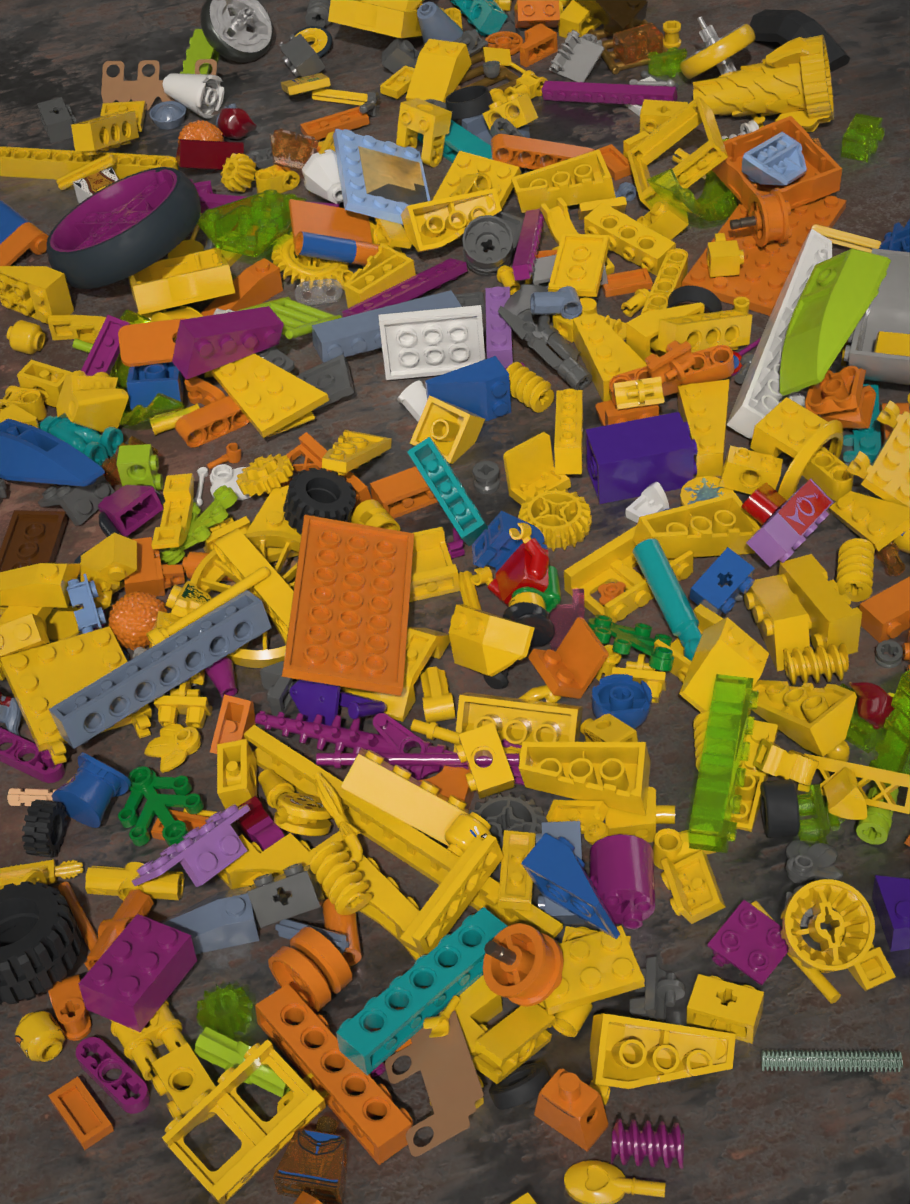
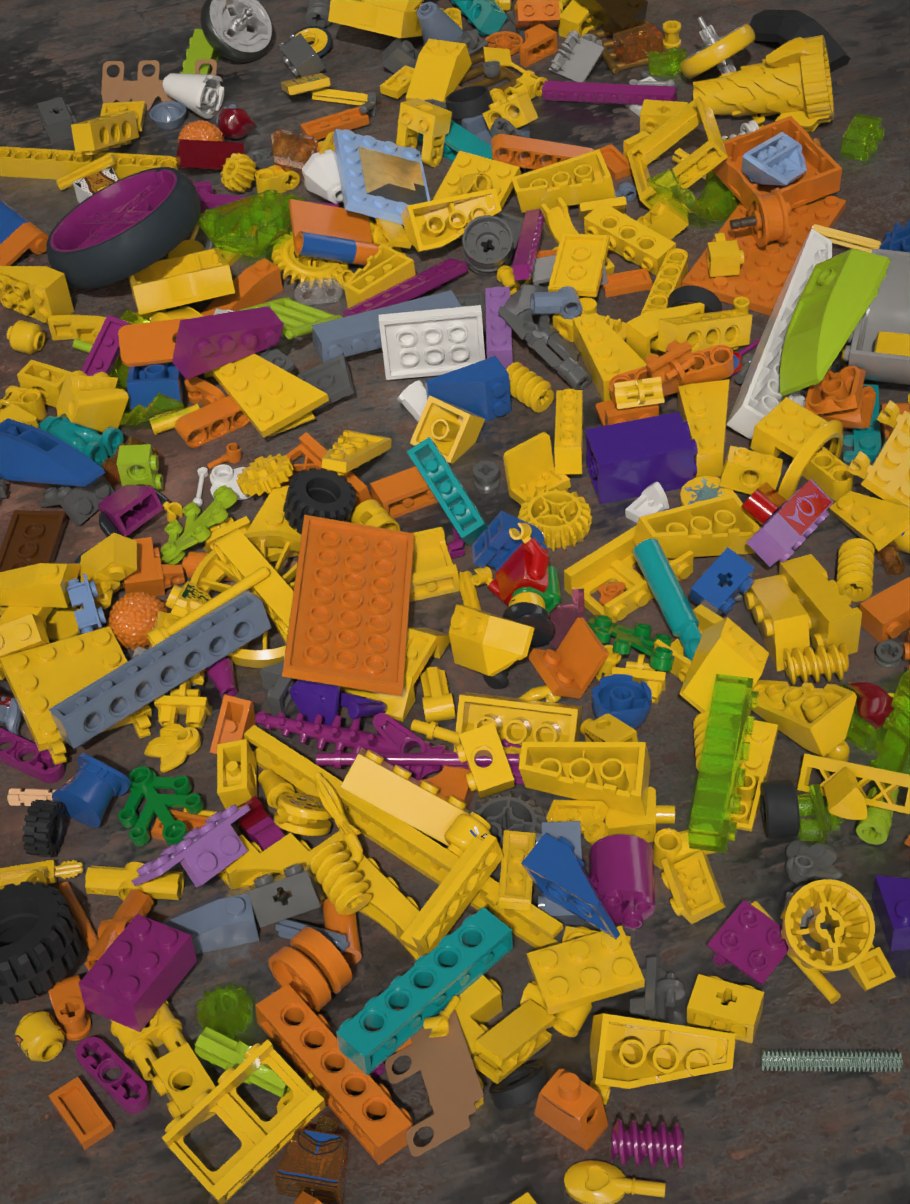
yellow slope [151,473,194,549] -> none
orange wheel [483,923,563,1007] -> none
yellow pin [621,289,650,317] -> none
yellow leg [753,738,819,786] -> none

